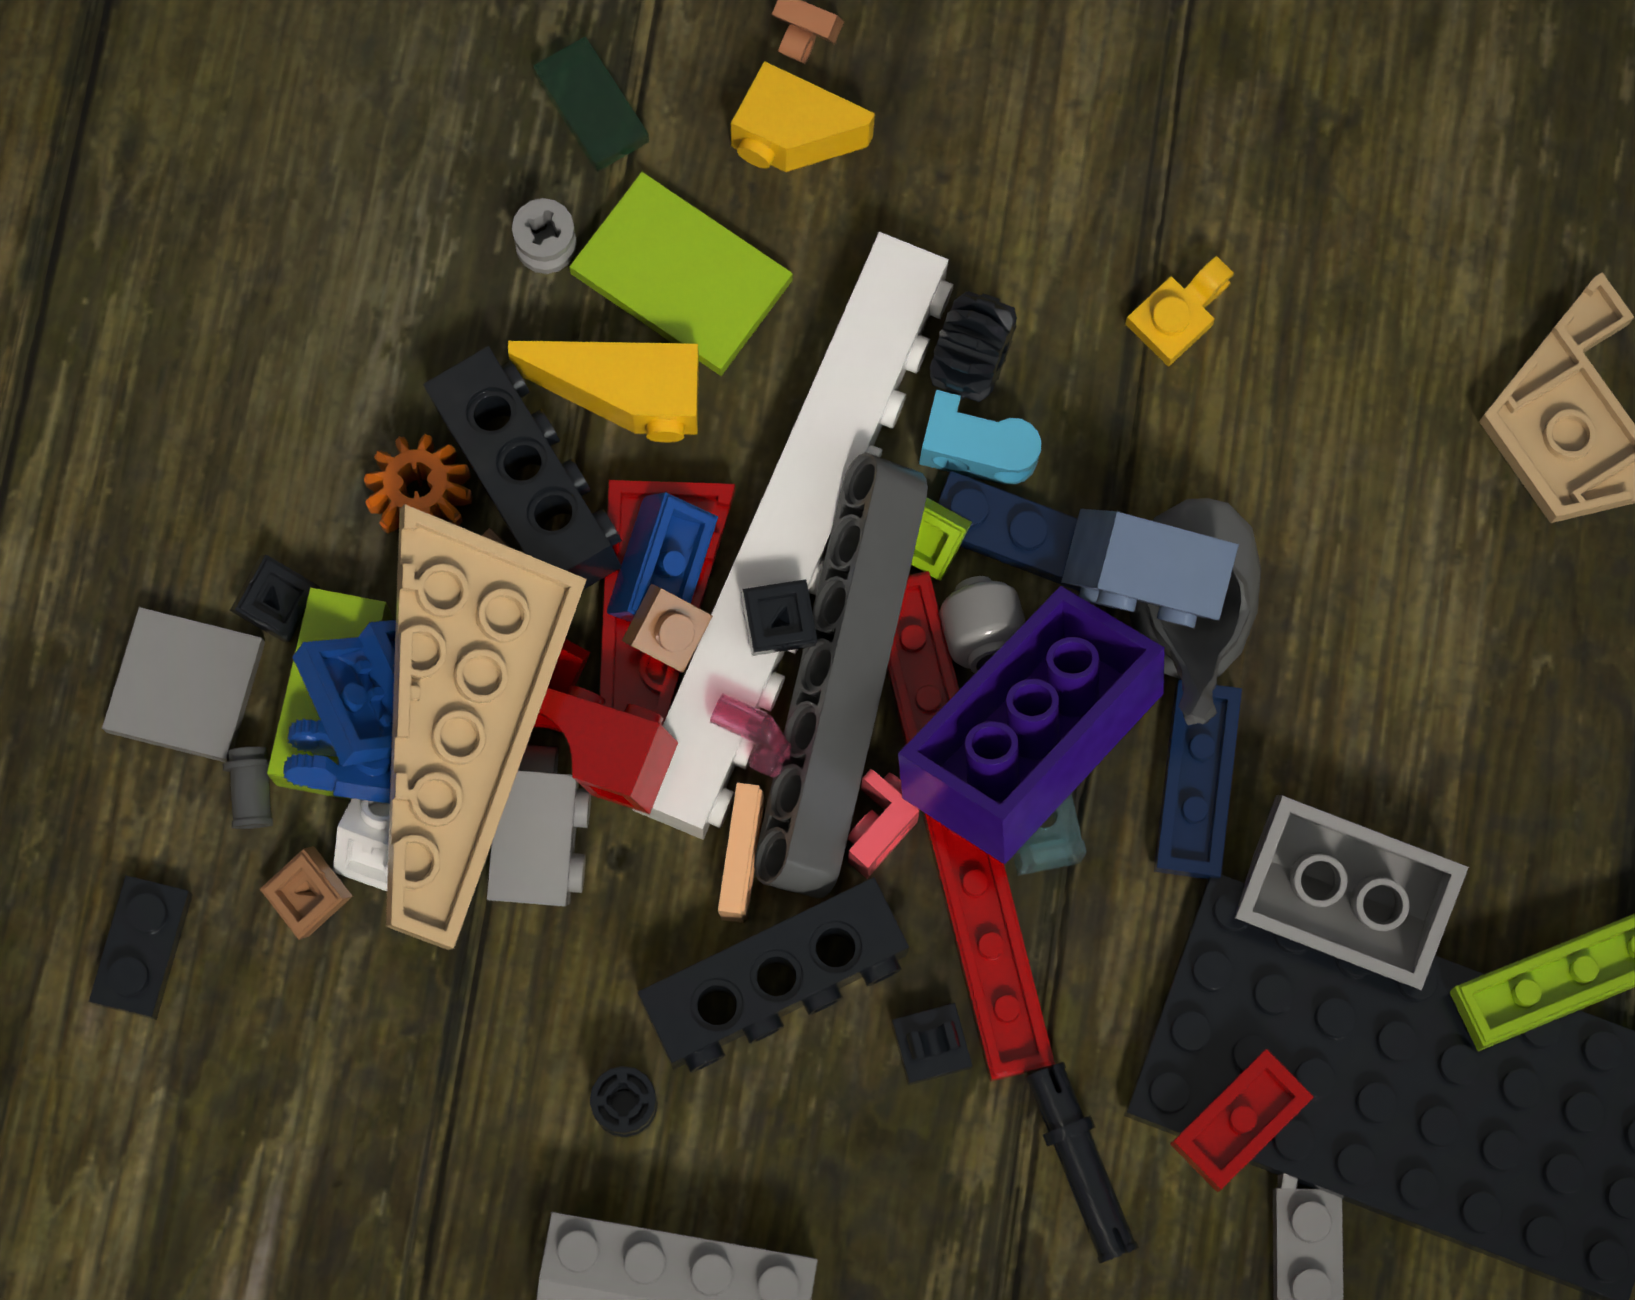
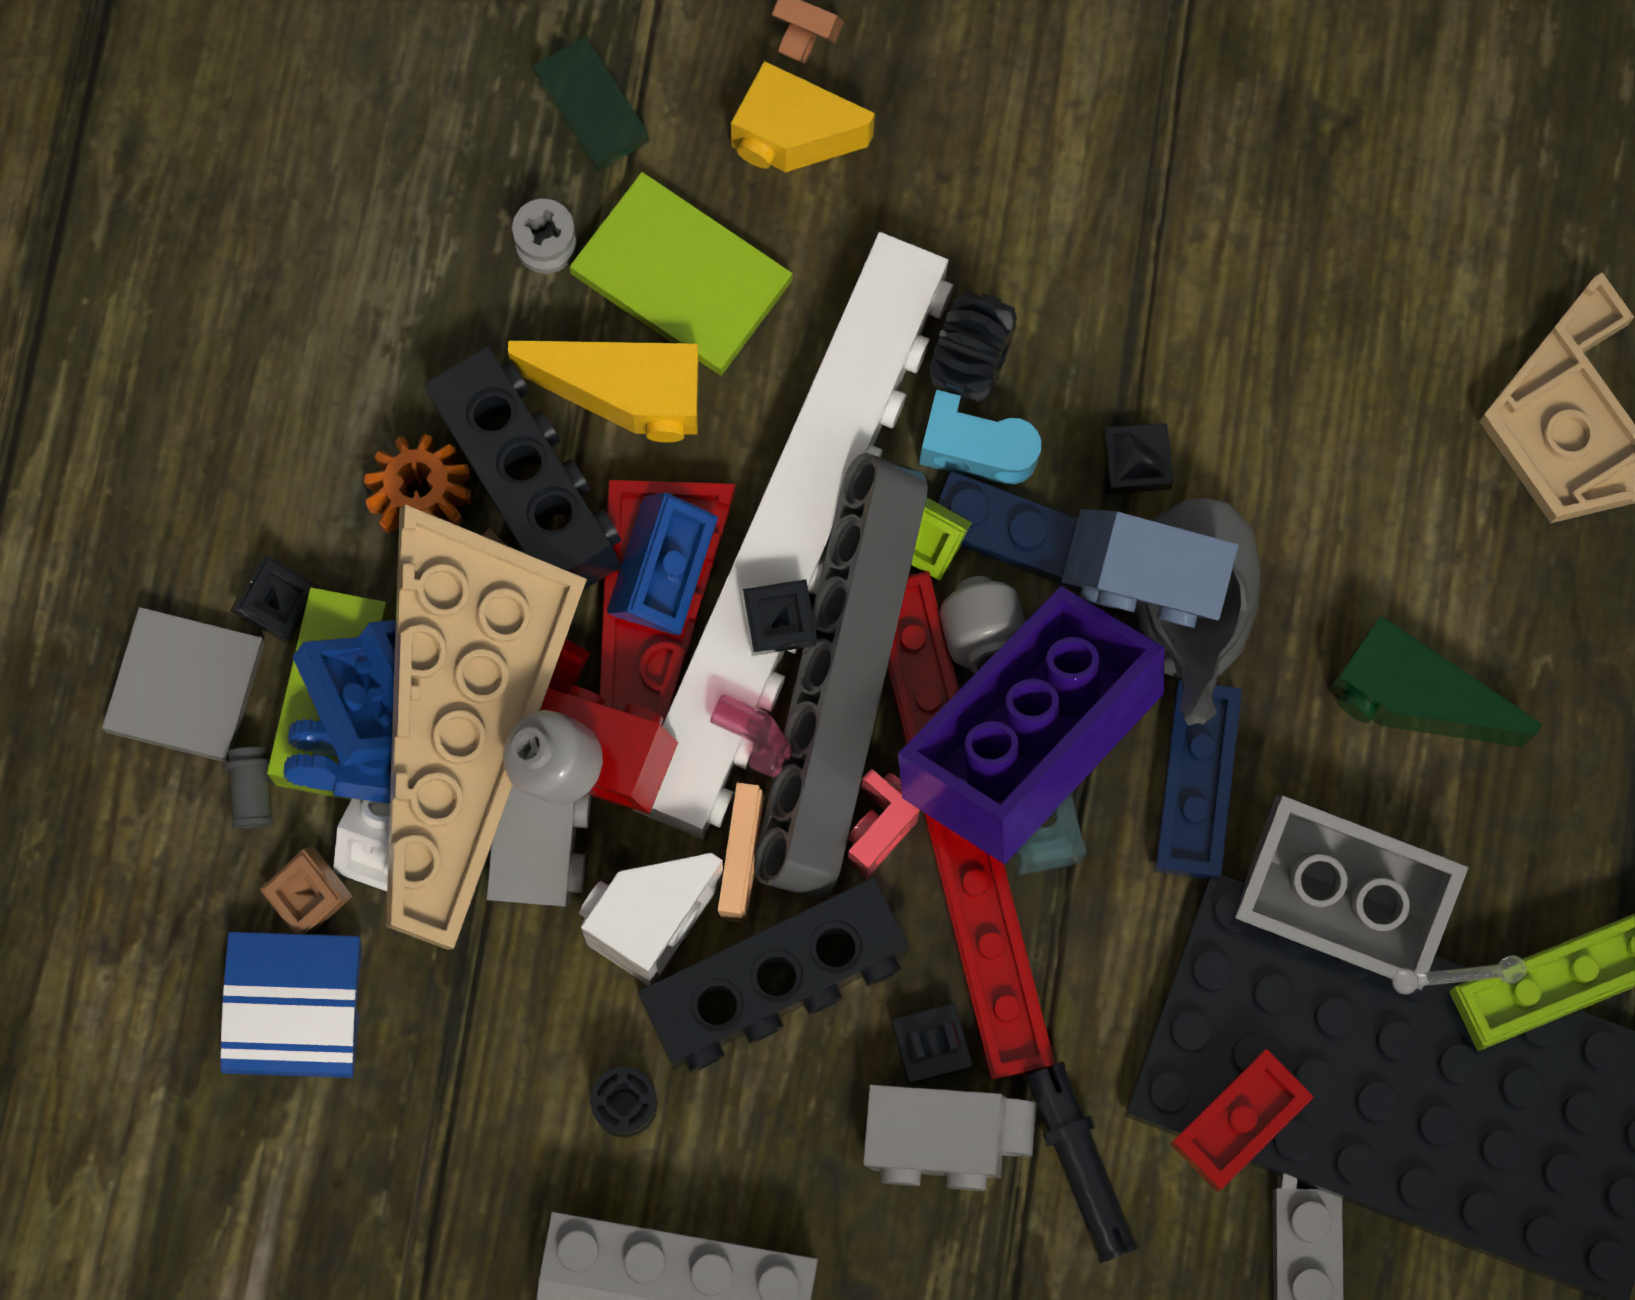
black plate [89,876,193,1020] -> none
medium nougat plate [622,584,713,673] -> none
yellow plate [1125,256,1234,367] -> none
none -> slope [221,932,362,1078]
none -> light grey head [503,710,603,805]
none -> white slope [579,853,723,986]
none -> light grey hinge [864,1085,1036,1191]
none -> black tile [1103,423,1173,494]
none -> dark green slope [1328,616,1543,747]
none -> clear hinge [1392,955,1526,995]

